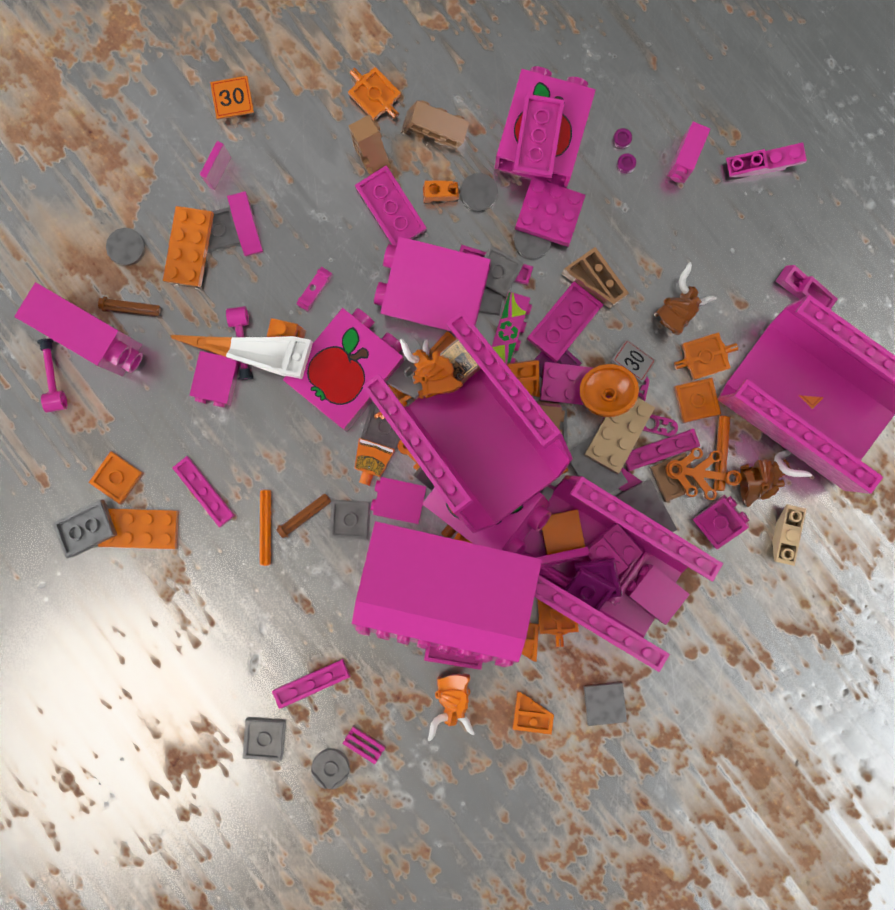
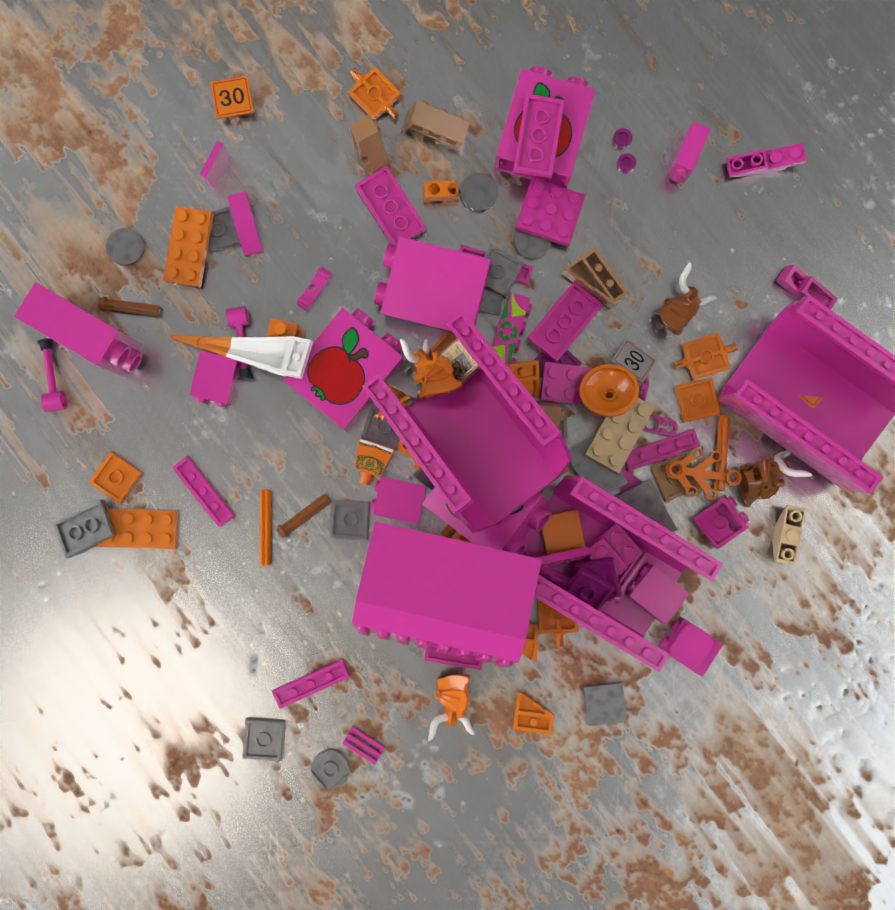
none -> dark pink brick [660,617,724,677]

